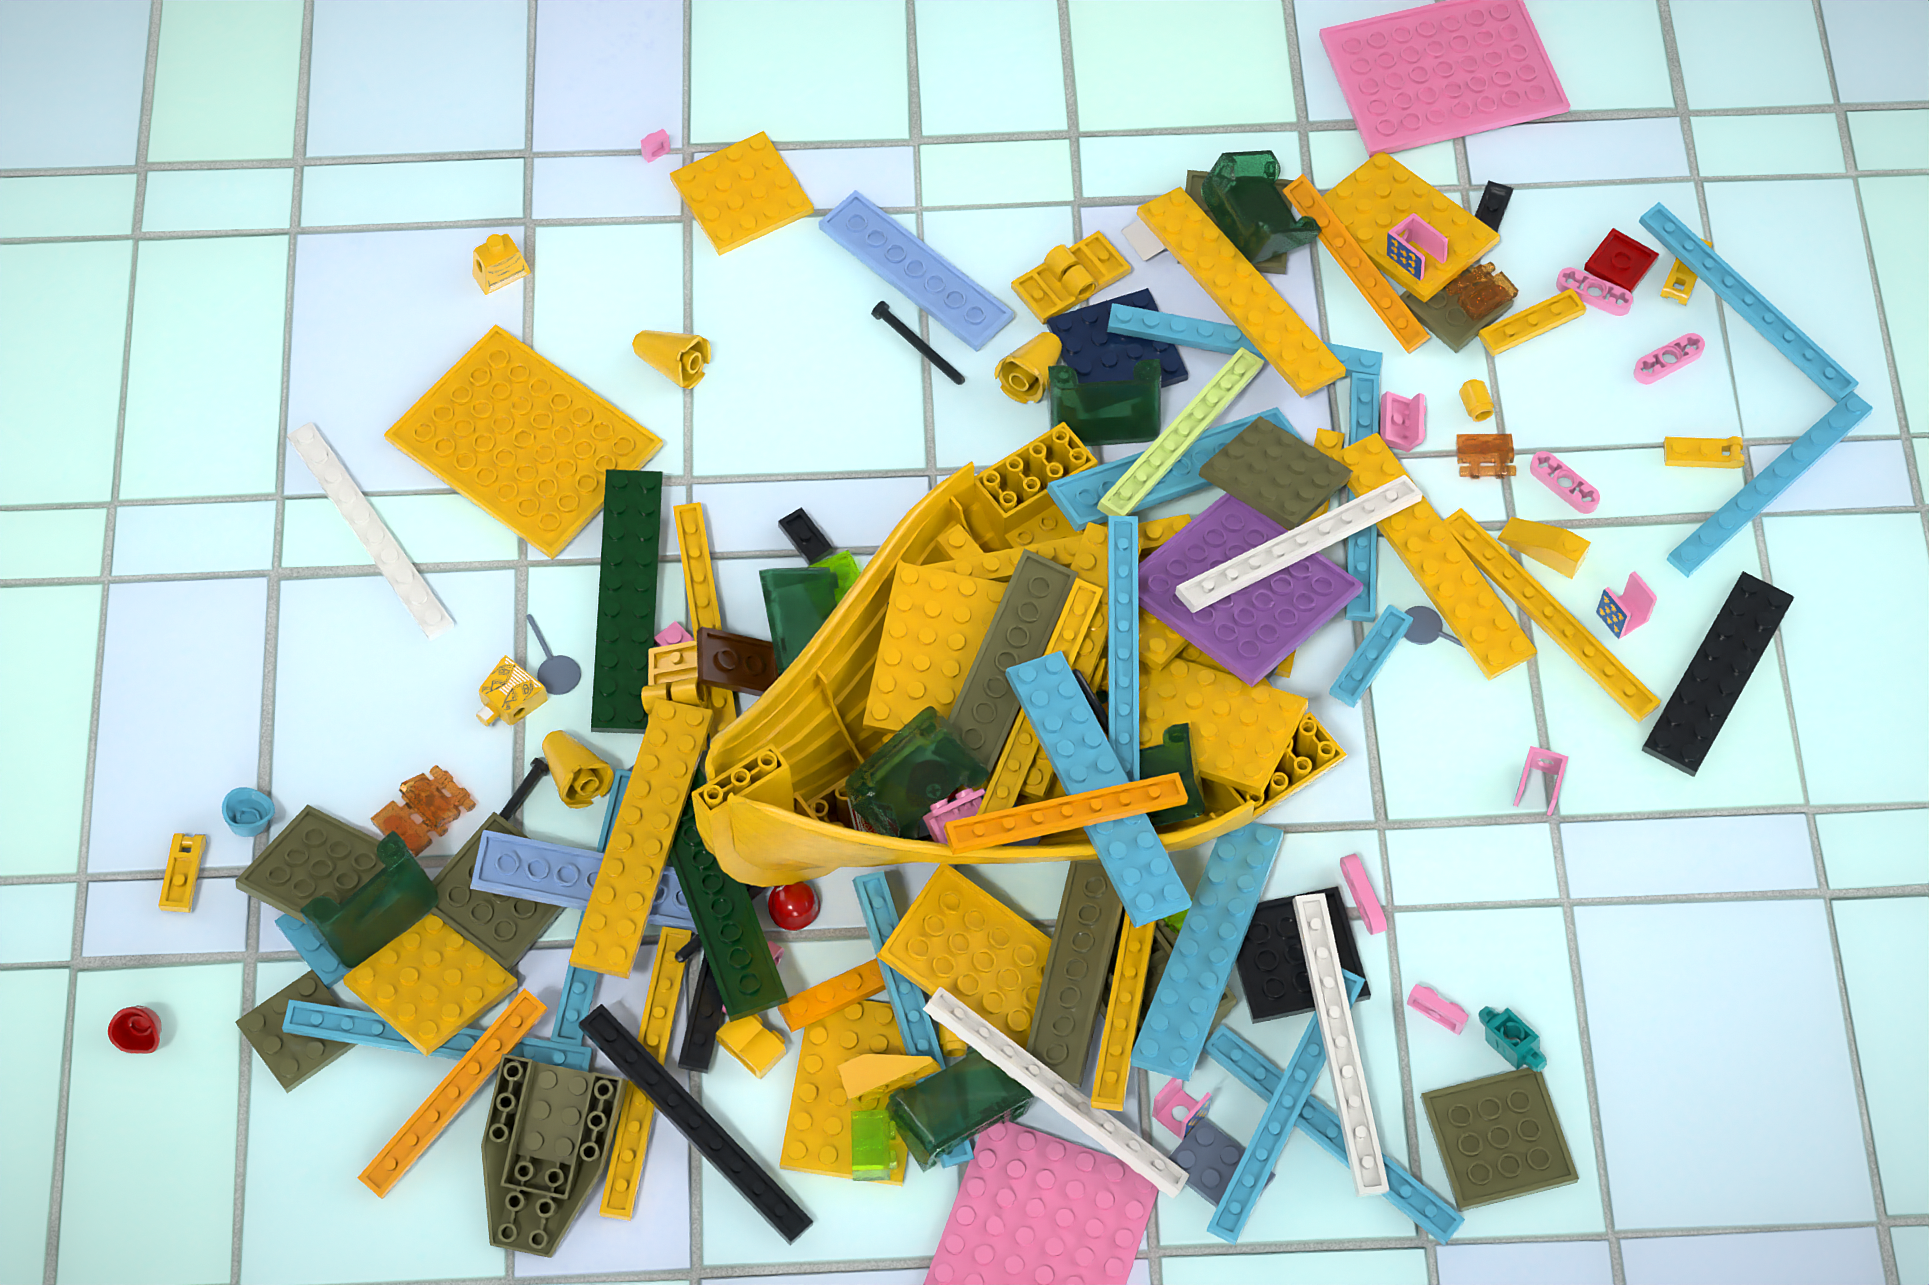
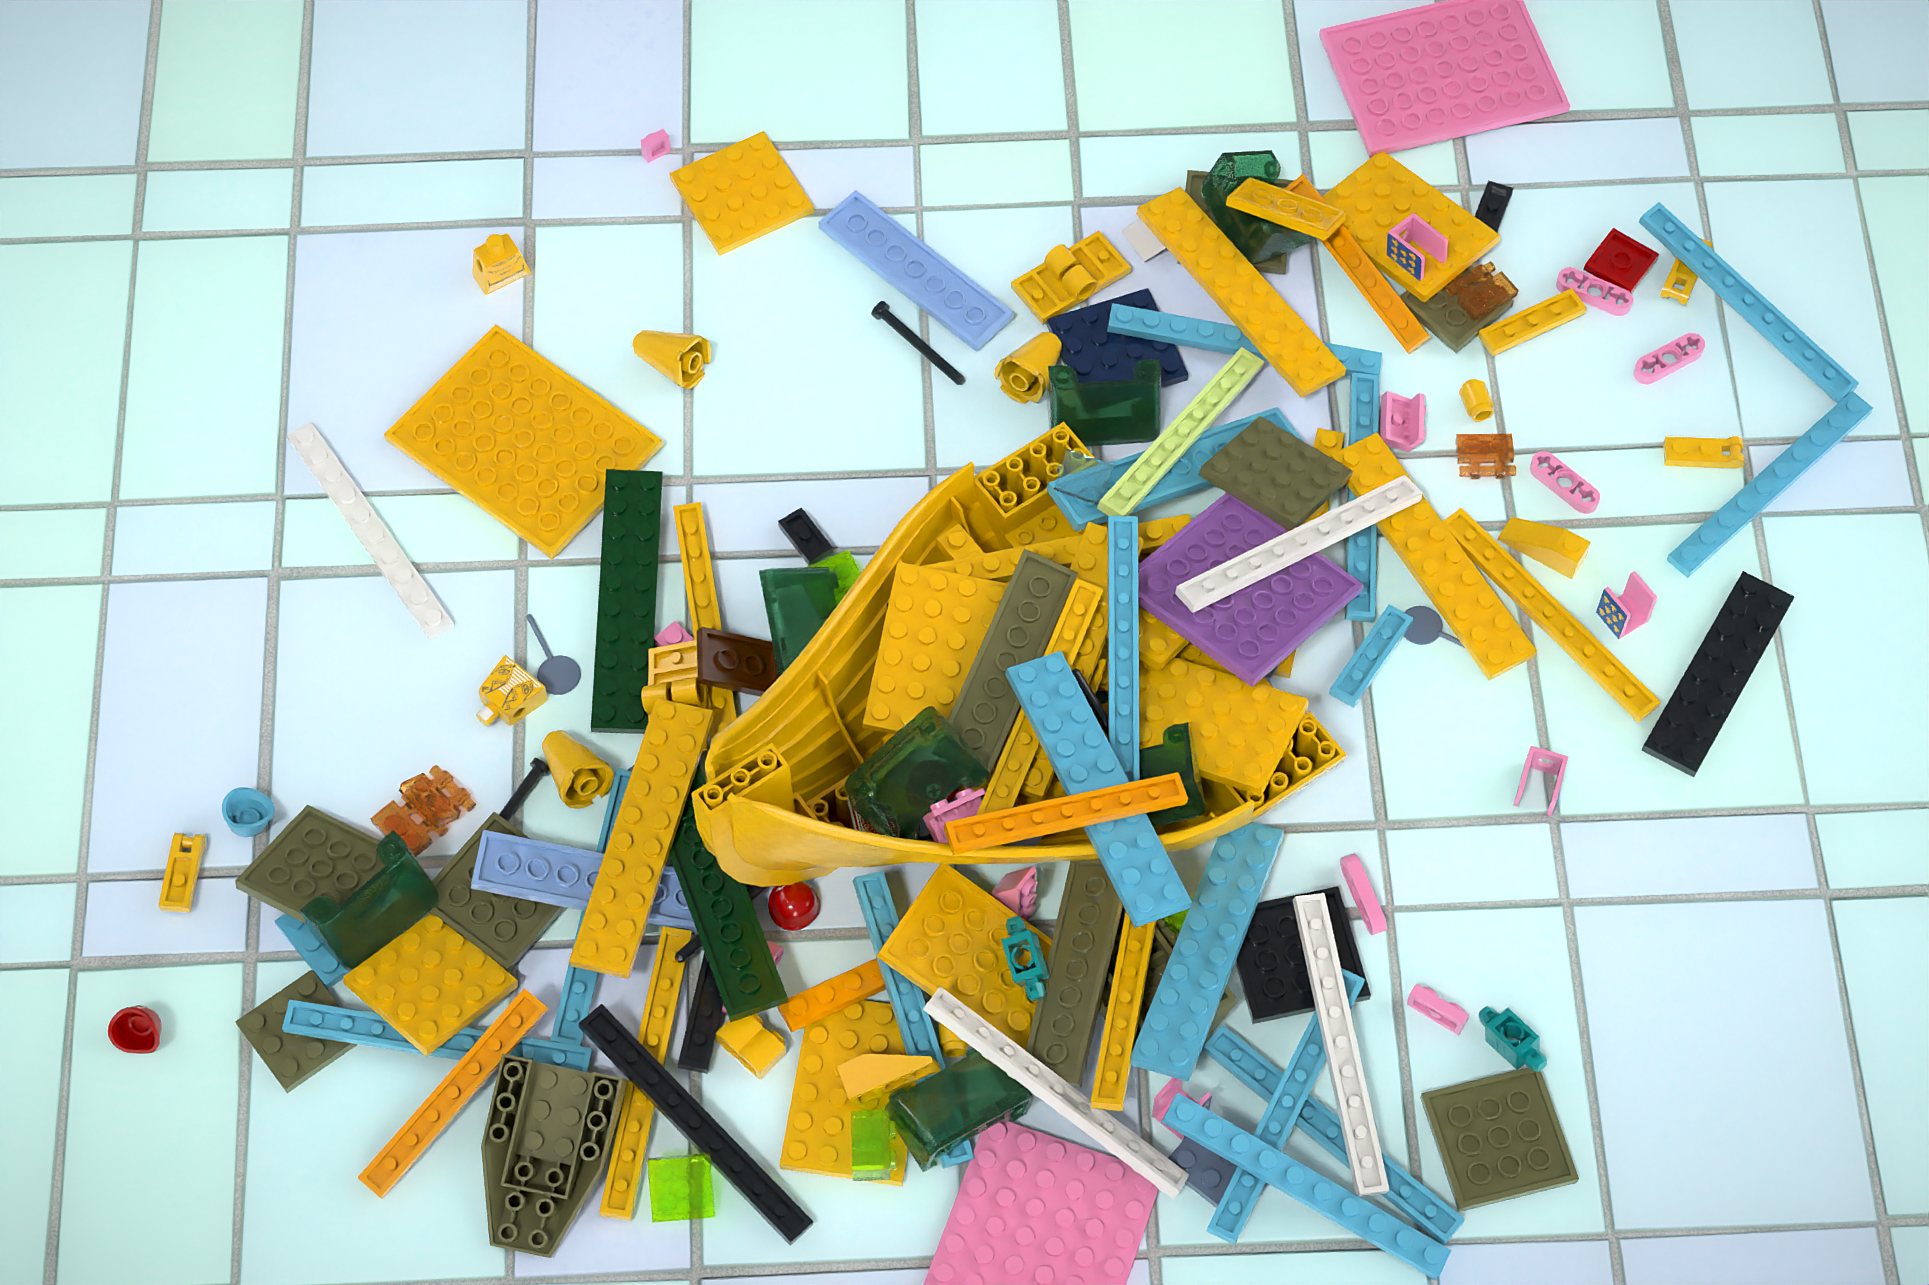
none -> clear neon green plate [647,1153,716,1223]
none -> bright pink slope [990,866,1038,921]
none -> teal piece [1001,916,1050,1001]
none -> clear light blue piece [1053,449,1114,505]
none -> medium azure plate [1161,1092,1452,1280]
none -> yellow tile [1226,177,1347,241]

